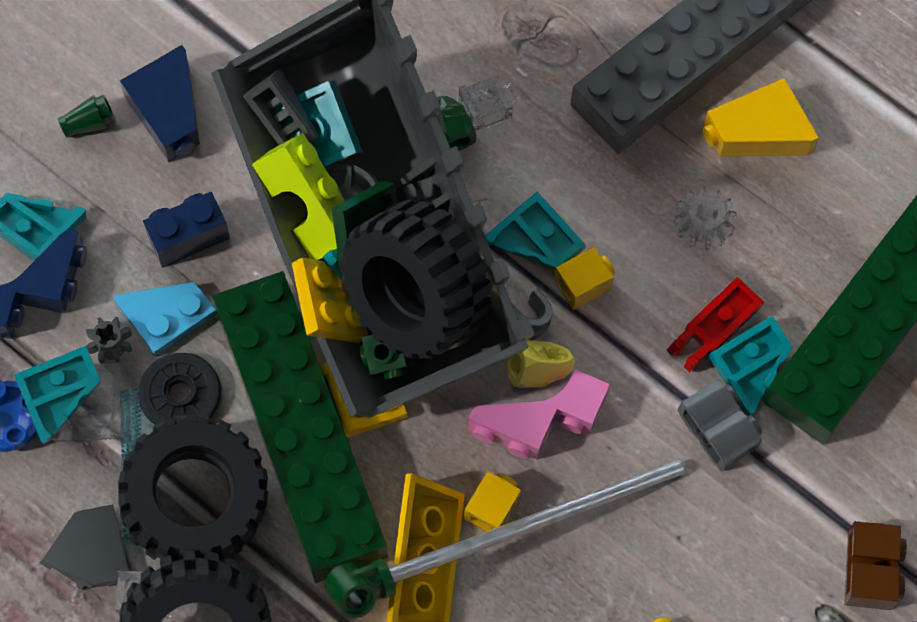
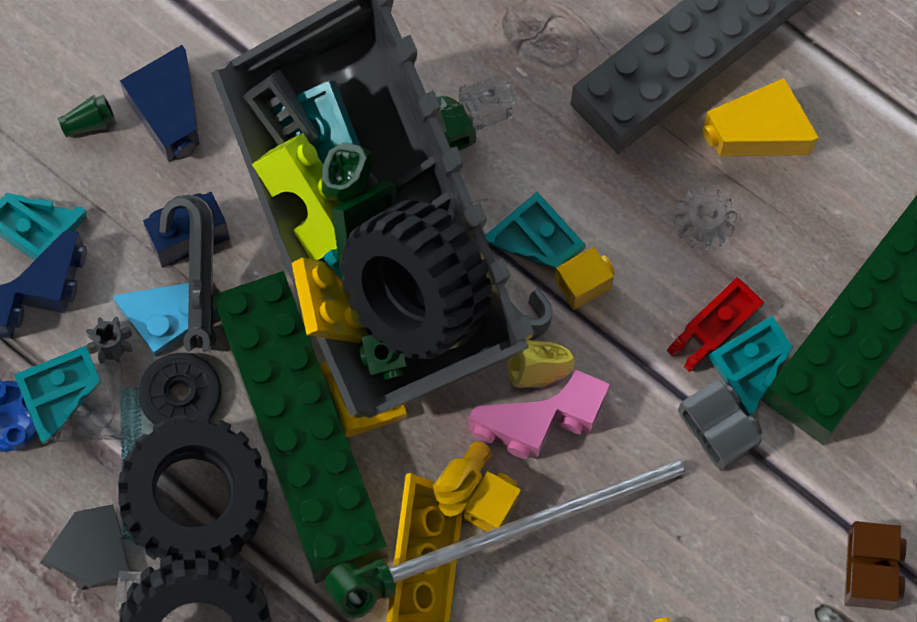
none -> dark grey piece [160,194,216,352]
none -> dark green rock [321,142,373,203]
none -> yellow arm [432,441,492,517]

